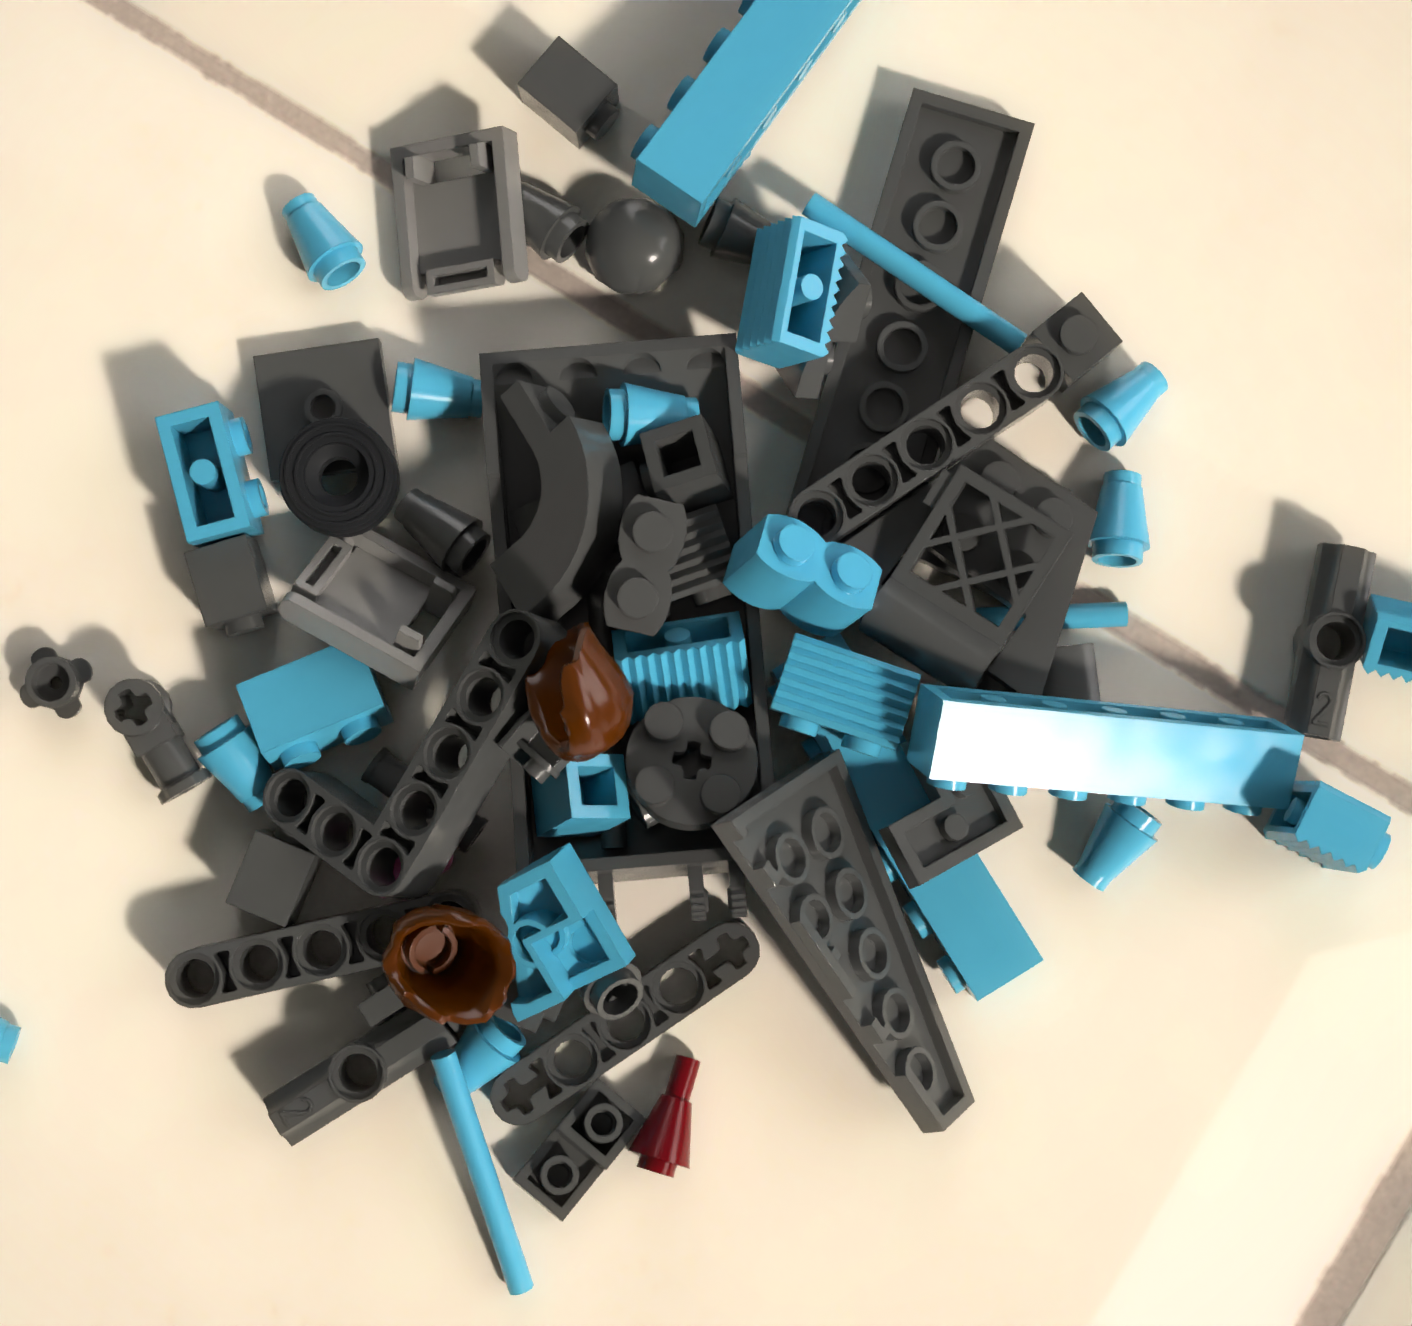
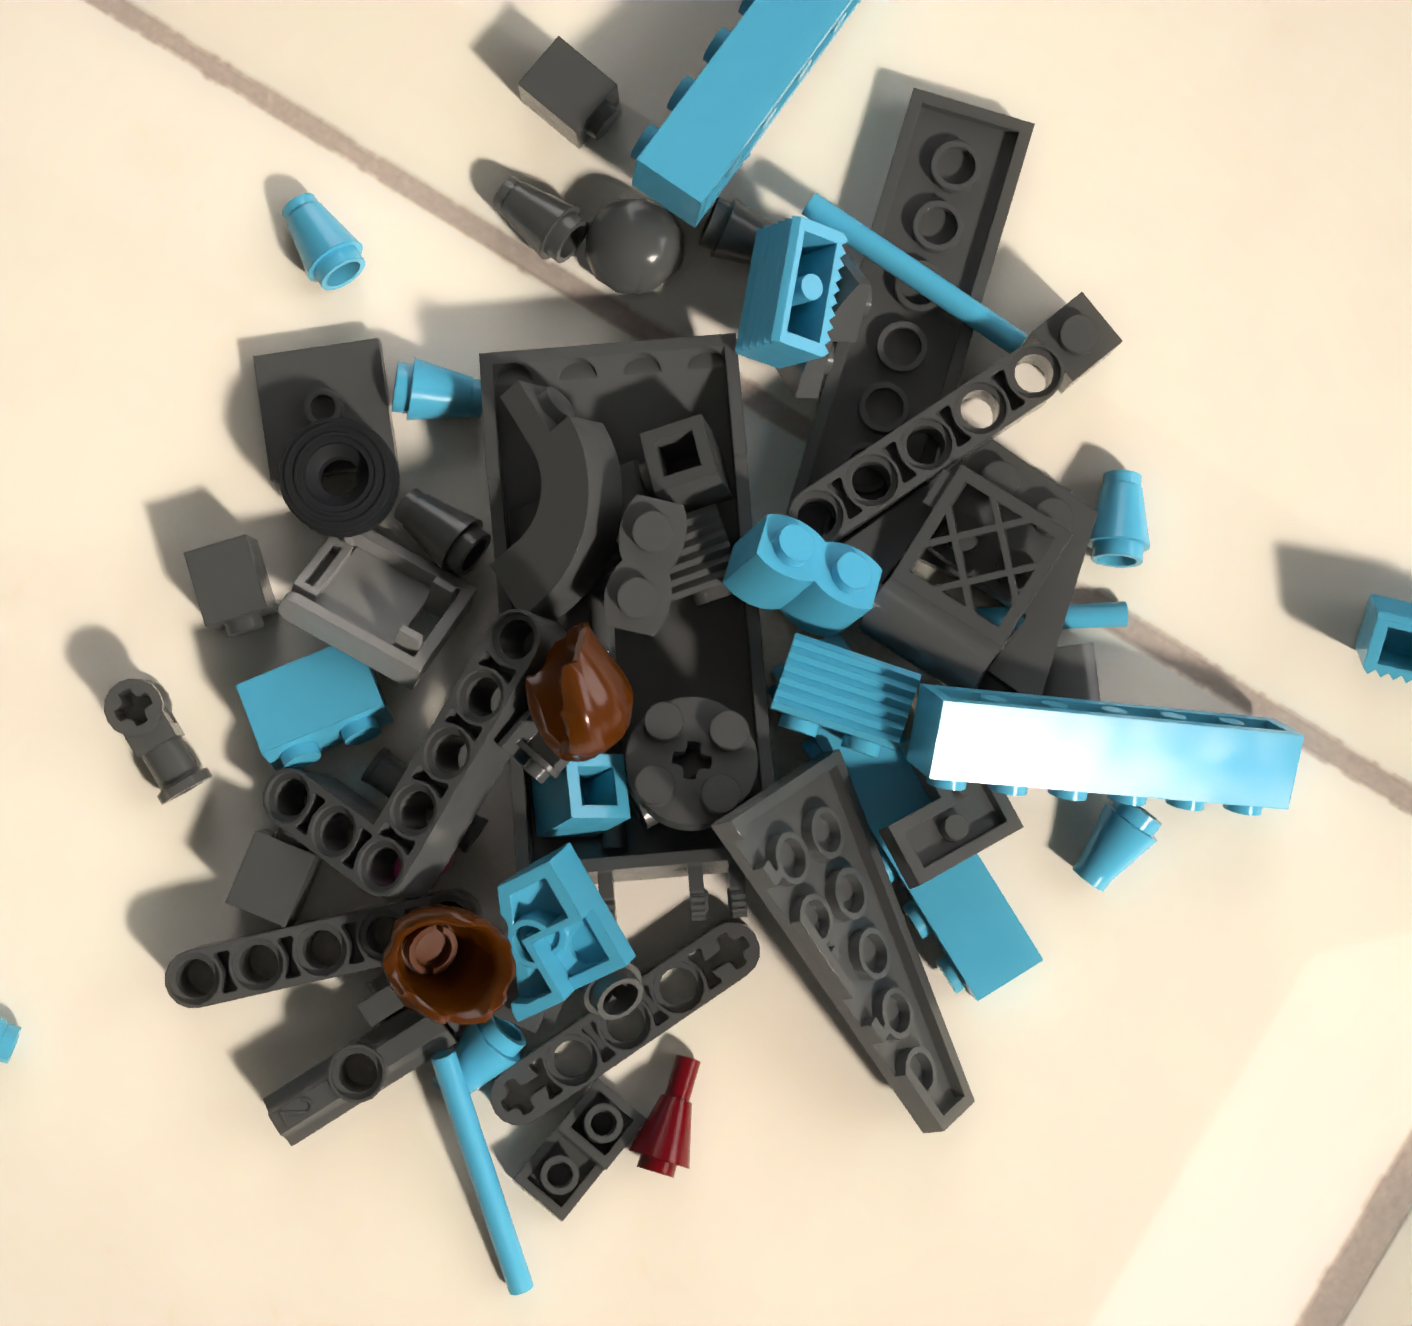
dark grey plate [20,647,93,719] -> none
medium azure brick [155,401,269,548] -> none
medium azure cone [194,714,273,813] -> none
light grey container [390,126,528,301] -> none
medium azure cone [602,382,700,447] -> none
medium azure brick [611,611,753,725] -> none
medium azure cone [1073,361,1168,451] -> none
medium azure brick [1263,780,1391,873] -> none
dark grey piece [1283,542,1377,742] -> none

